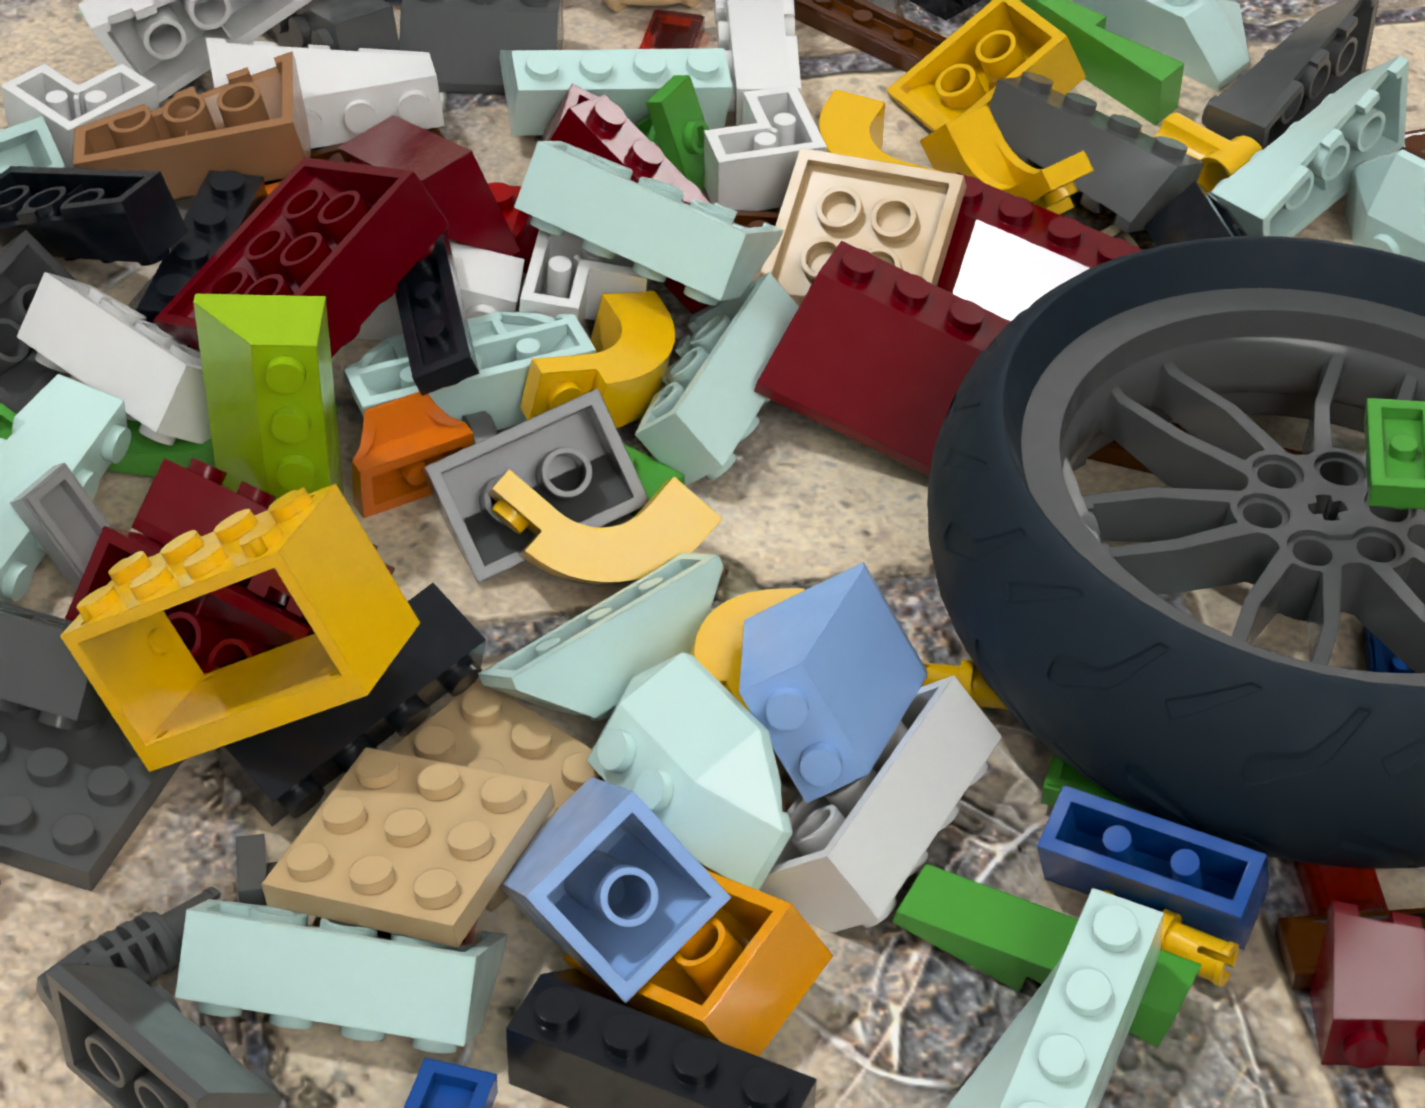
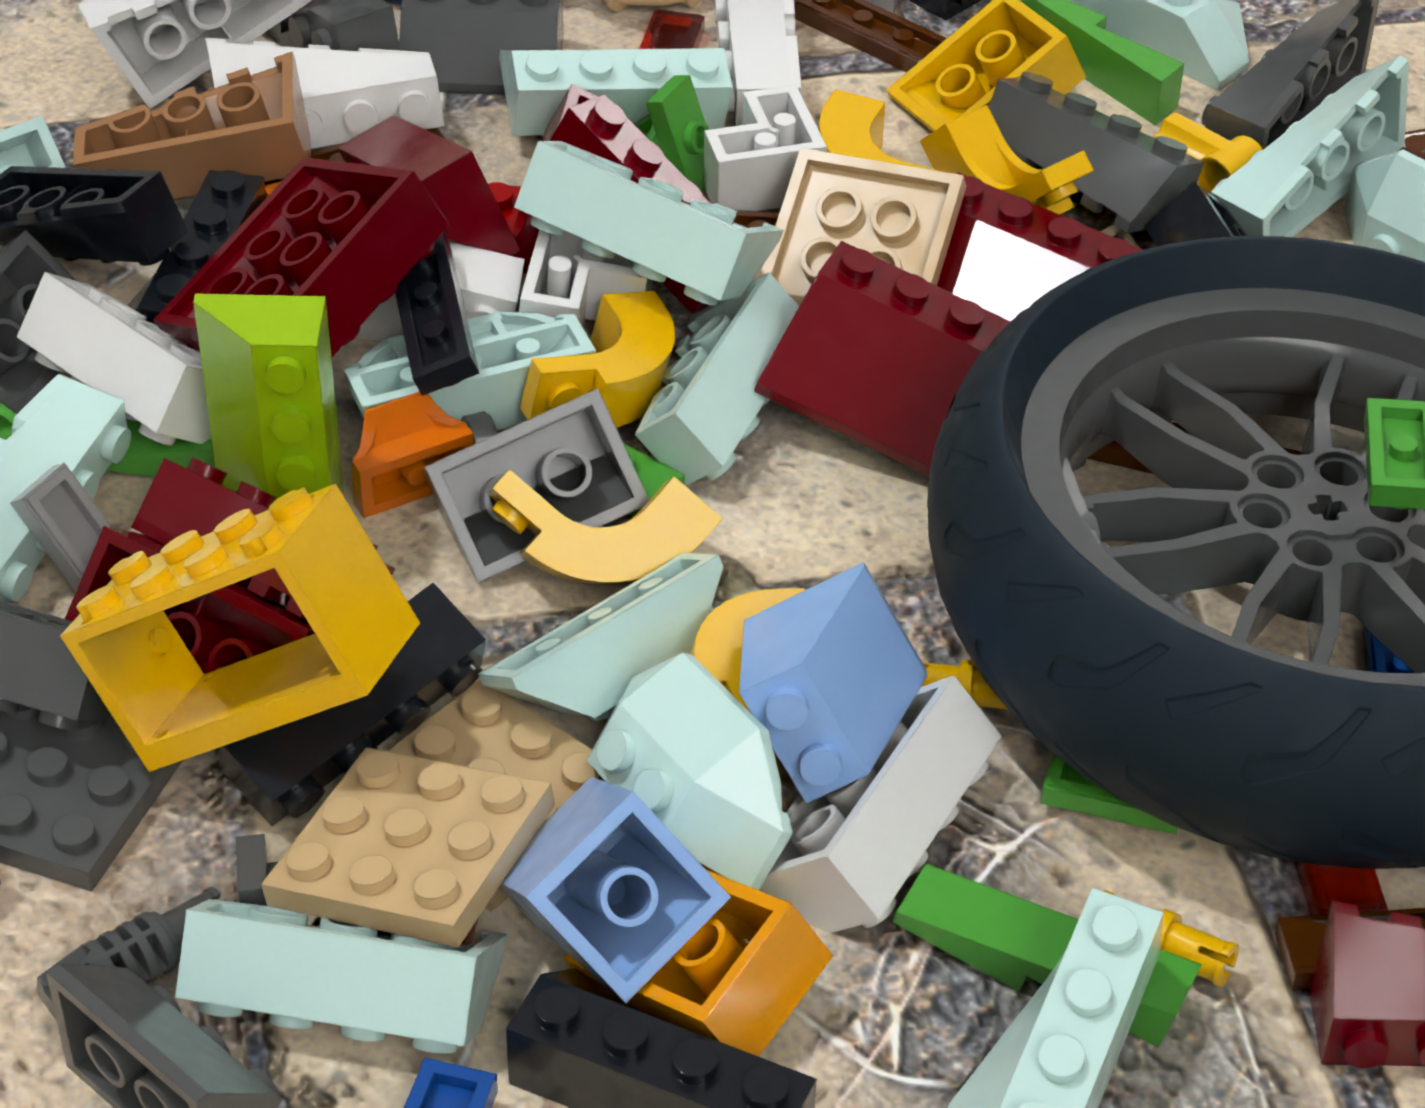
white brick [0,63,160,168] -> none
blue brick [1037,785,1269,950] -> none

